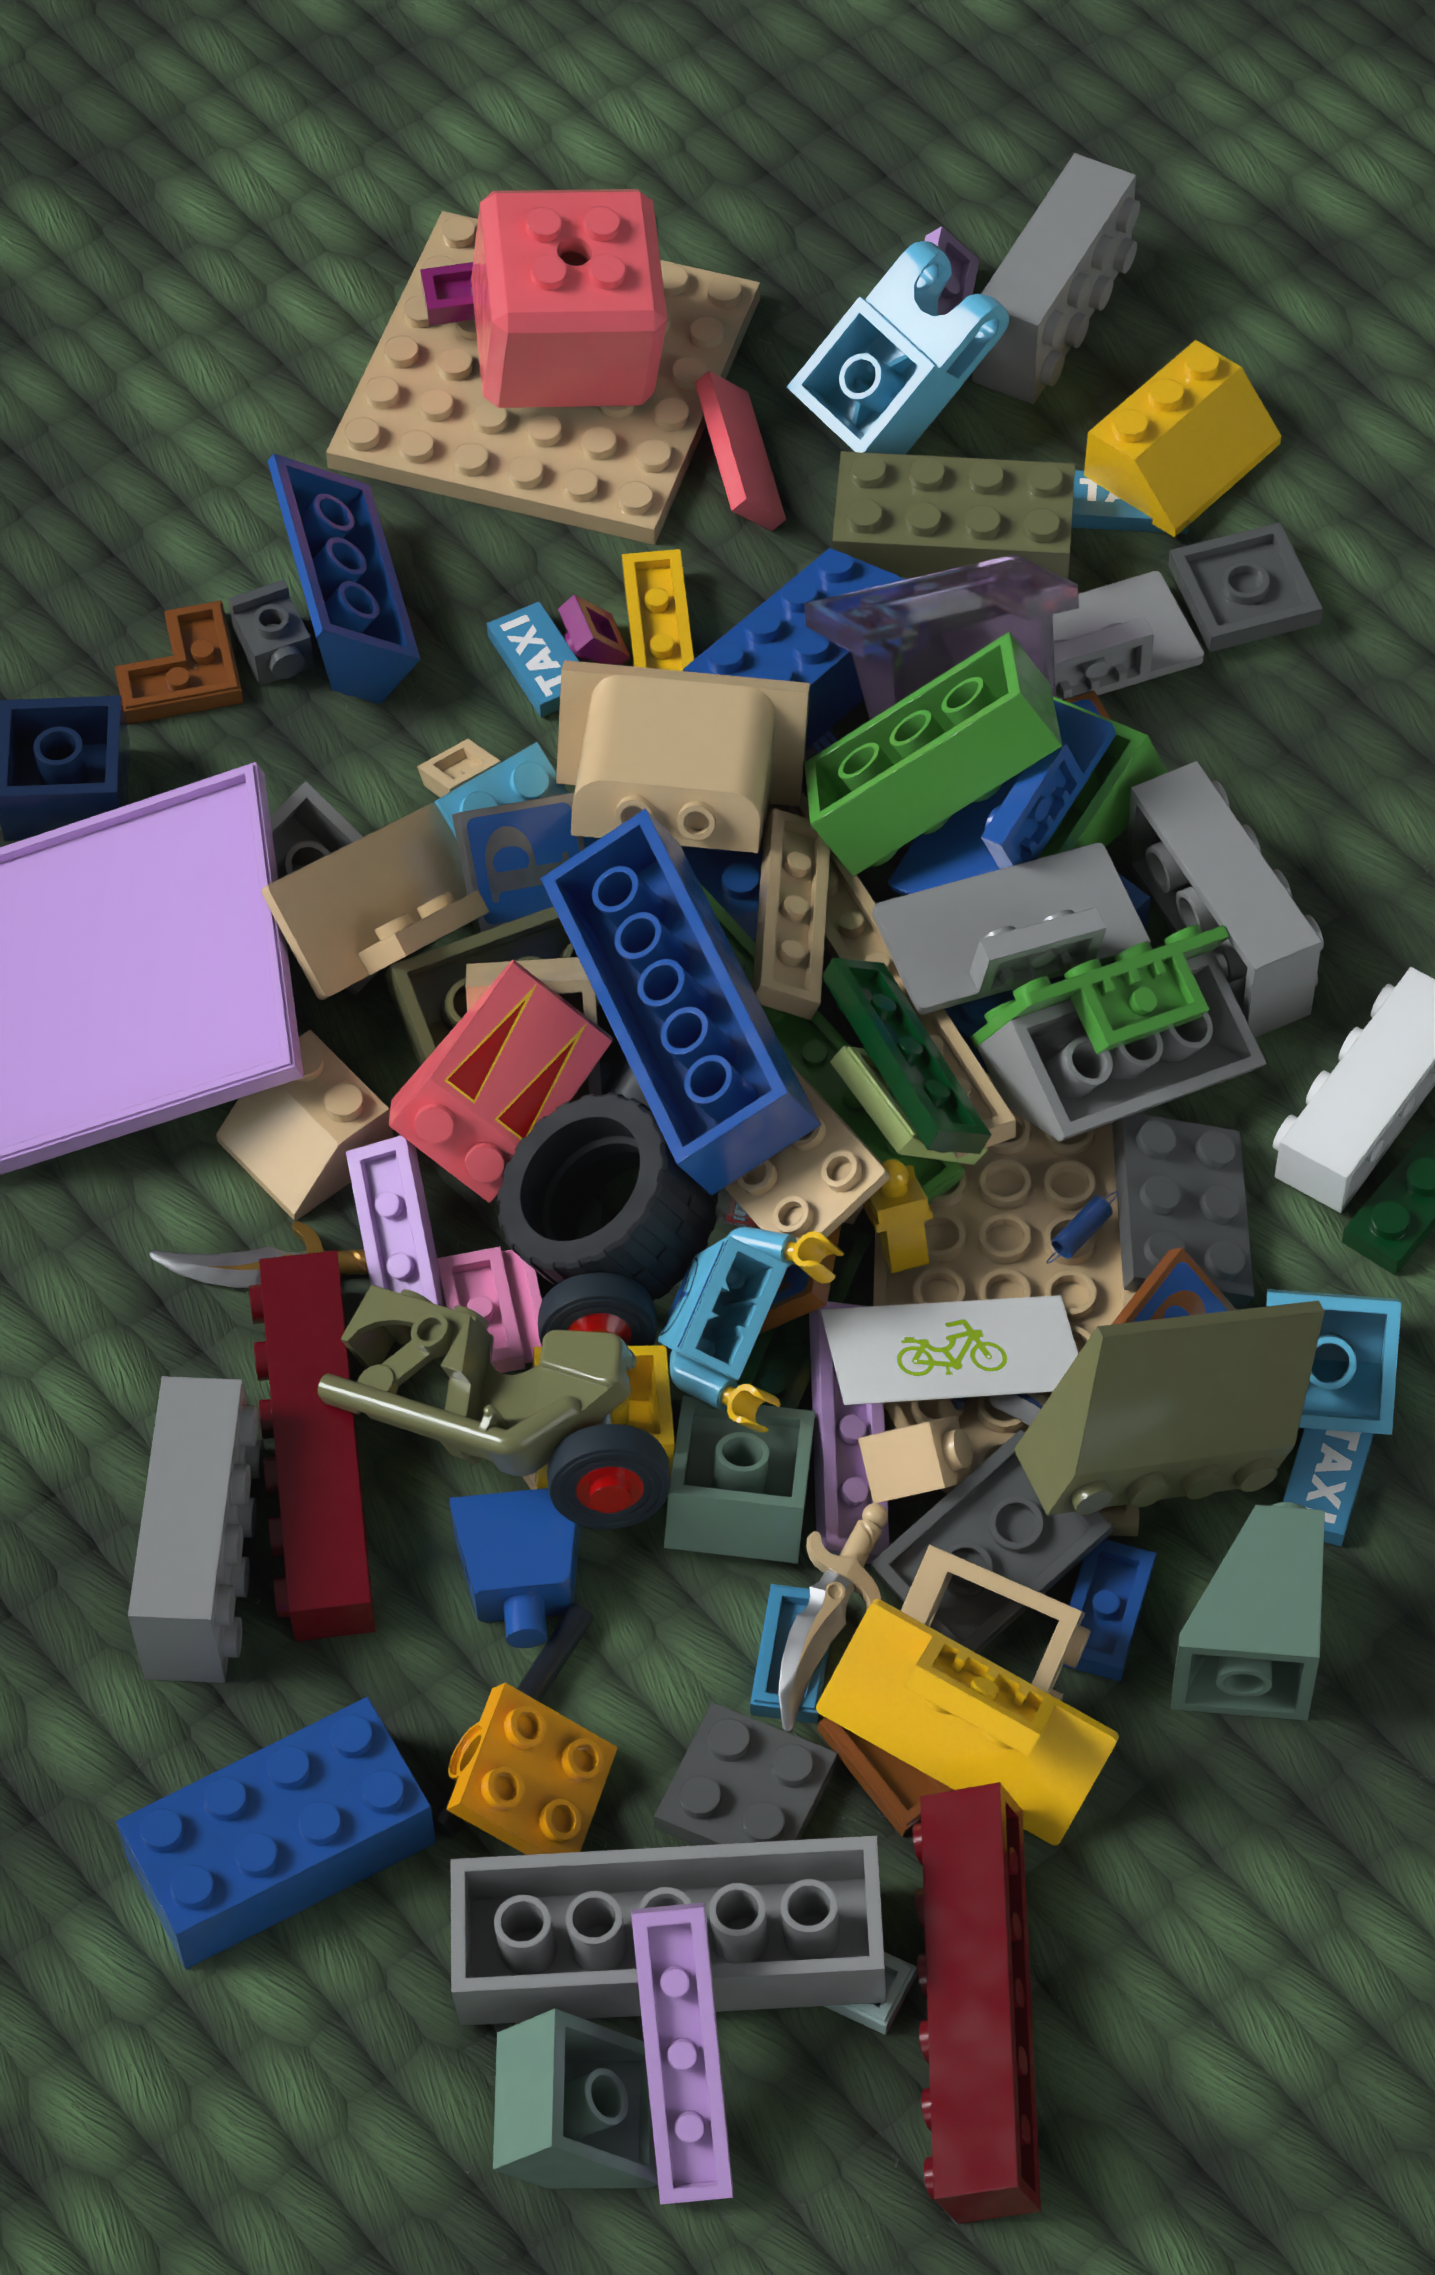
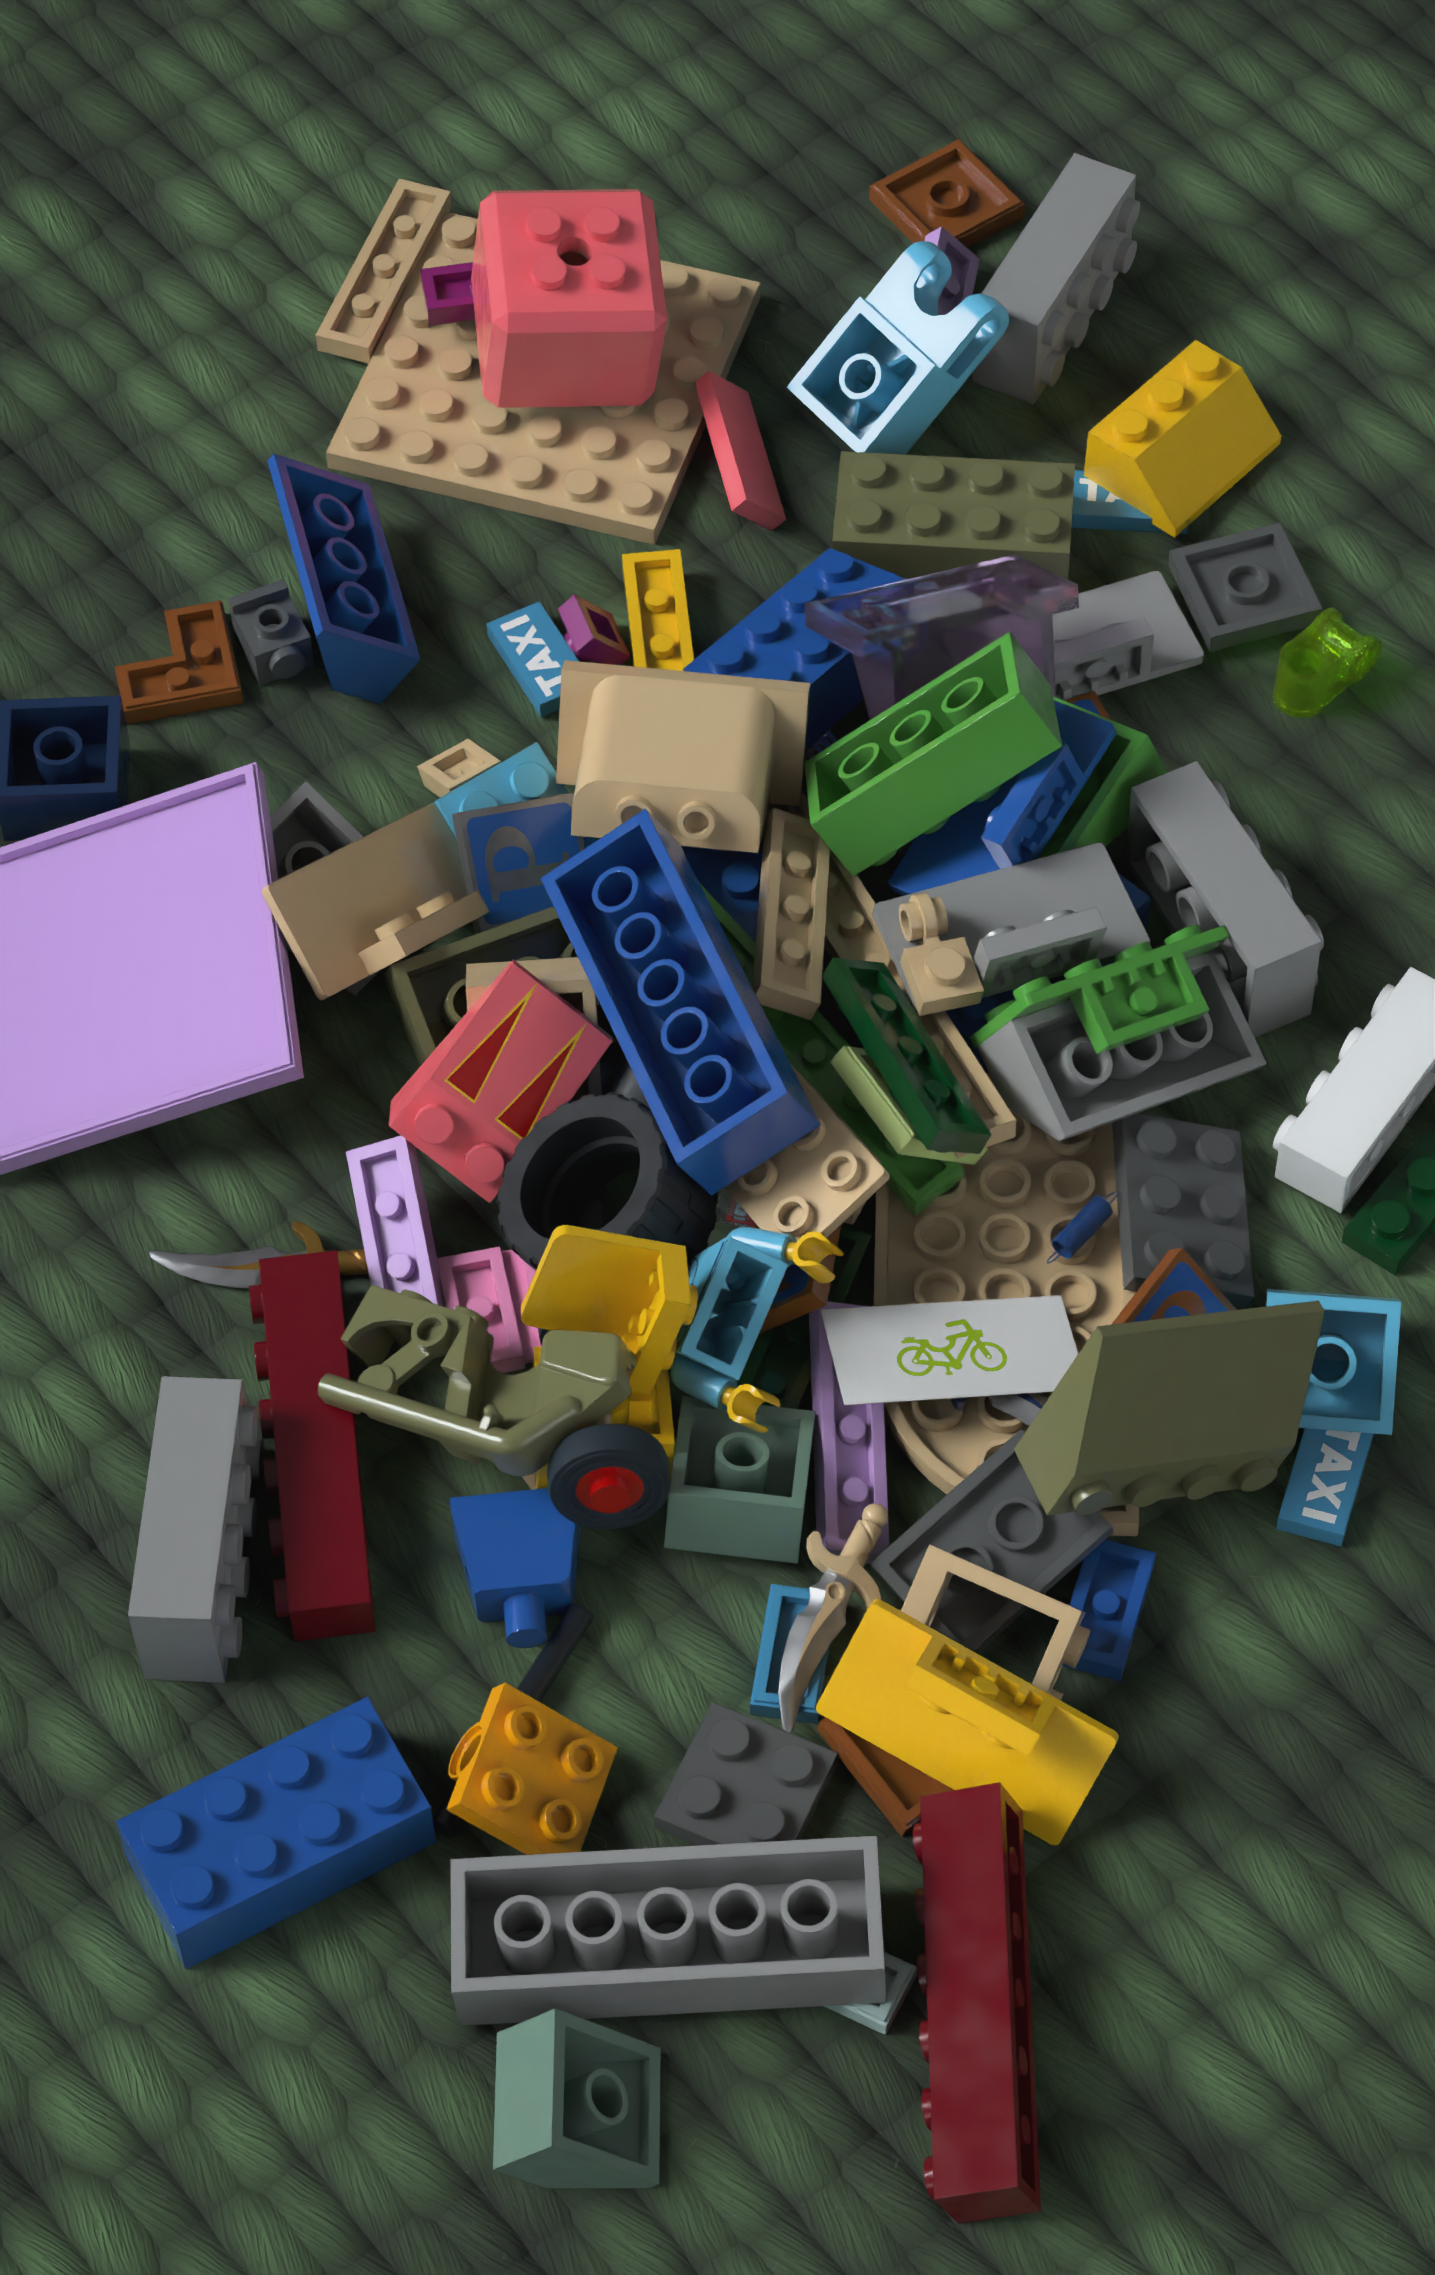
tan slope [216,1030,393,1221] -> none
lavender plate [631,1902,734,2205] -> none
tan brick [858,1415,973,1503] -> none
yellow piece [862,1159,933,1273] -> none
sand green slope [1170,1502,1325,1721] -> none
none -> tan plate [316,179,452,364]
none -> yellow bracket [521,1225,698,1395]
none -> dark orange tile [869,139,1025,248]
none -> tan plate [899,893,984,1016]
none -> clear neon green piece [1272,607,1382,718]

